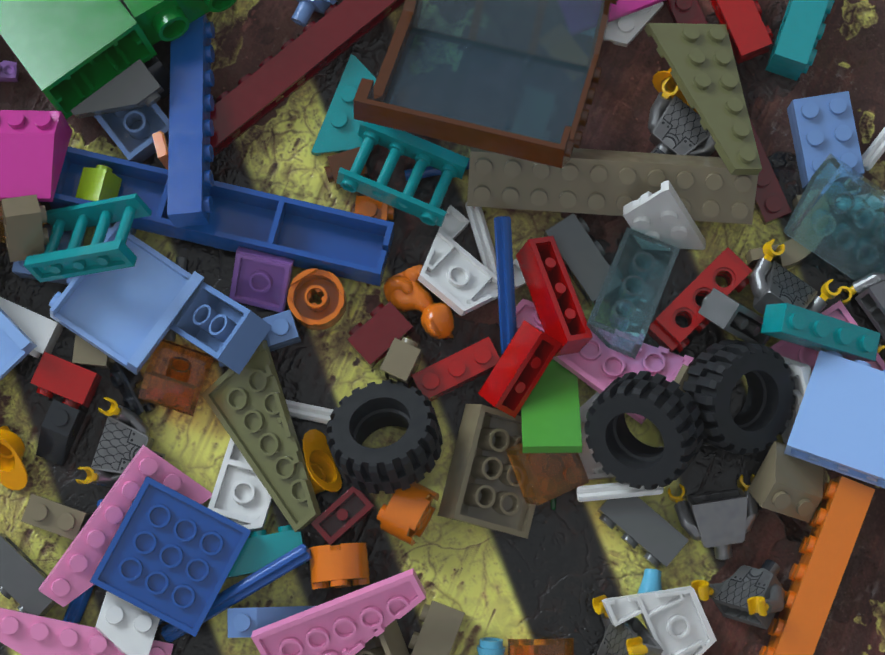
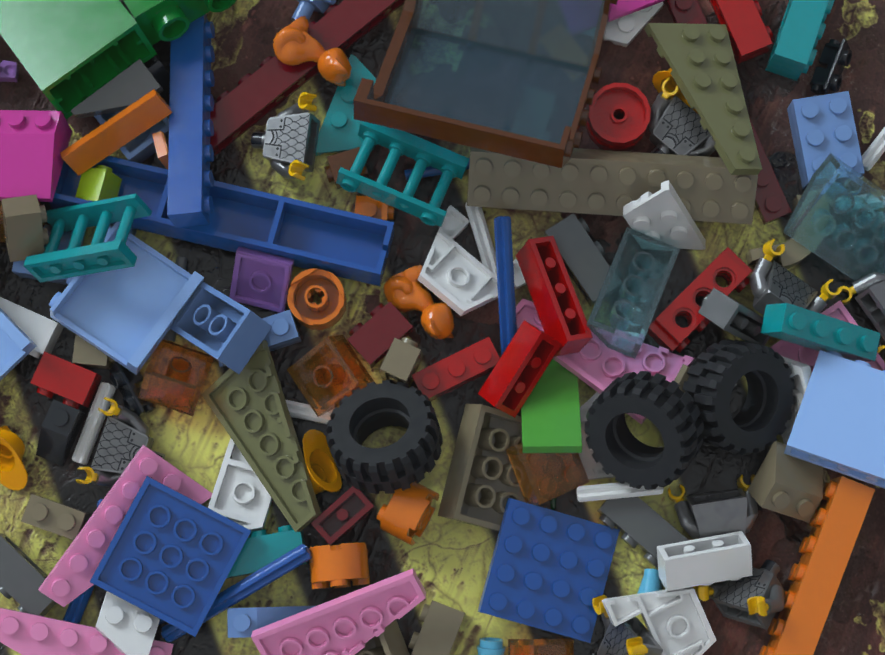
none -> orange tile [60,89,172,176]
none -> white axle [72,382,116,465]
none -> torso [251,92,320,181]
none -> orange animal [273,16,352,86]
none -> clear orange slope [287,335,374,417]
none -> blue plate [478,498,620,643]
none -> red wheel [586,83,651,151]
none -> white brick [657,531,753,591]
none -> black hinge [810,38,852,94]

